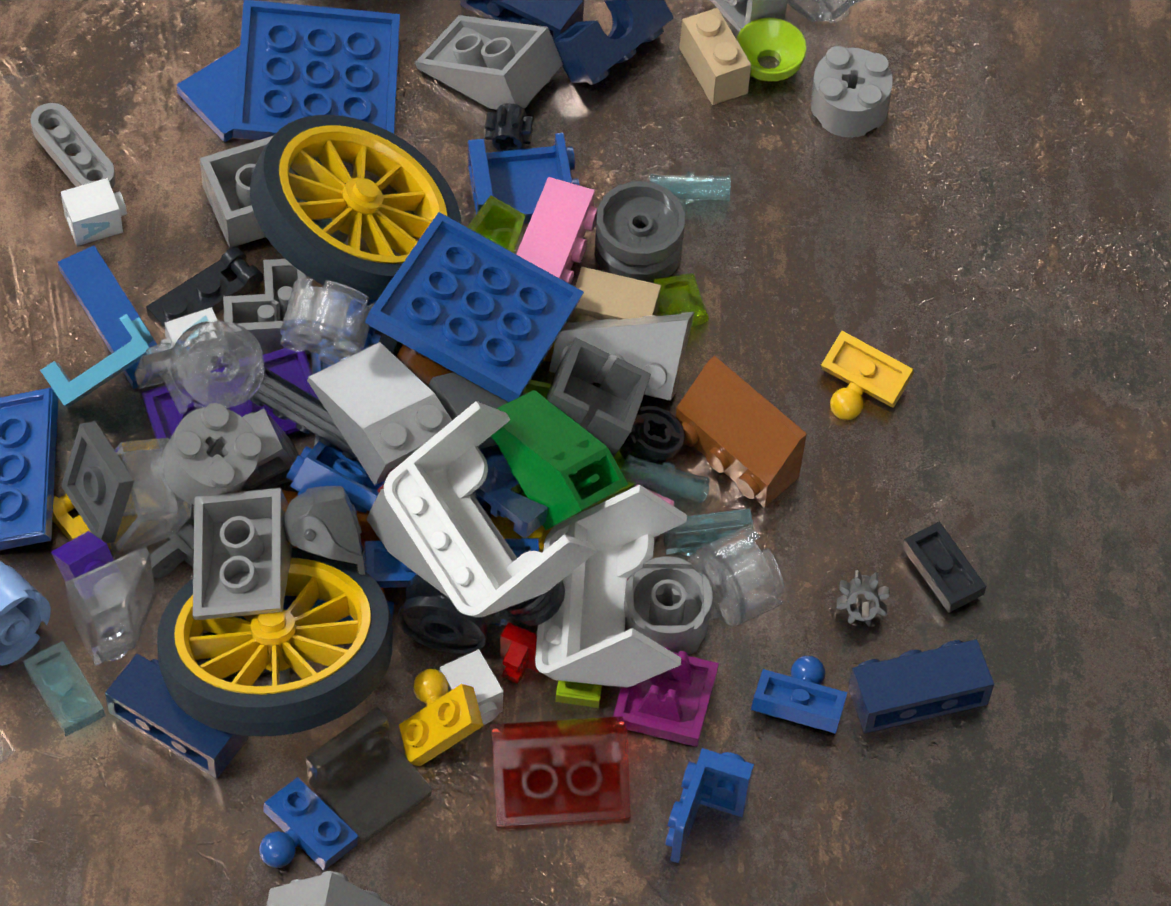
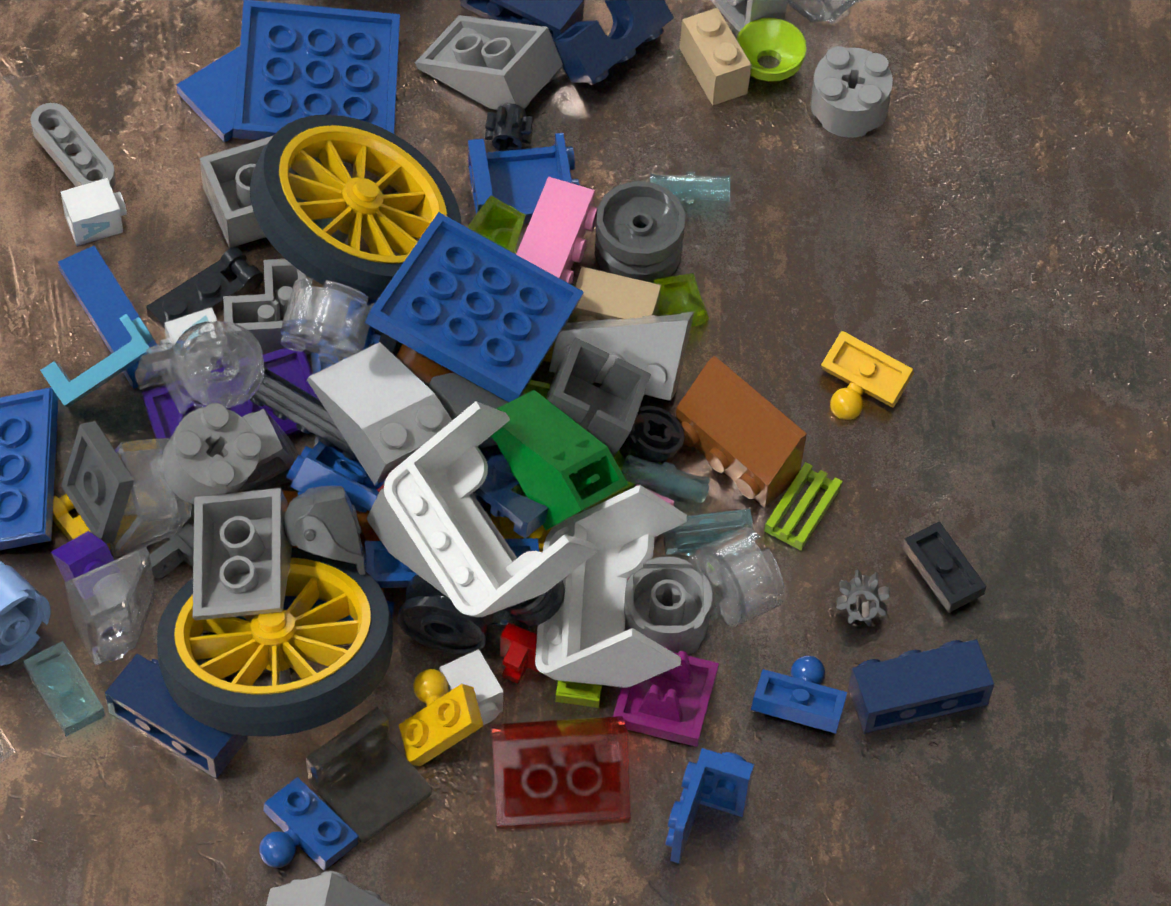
none -> lime tile [764,462,843,551]

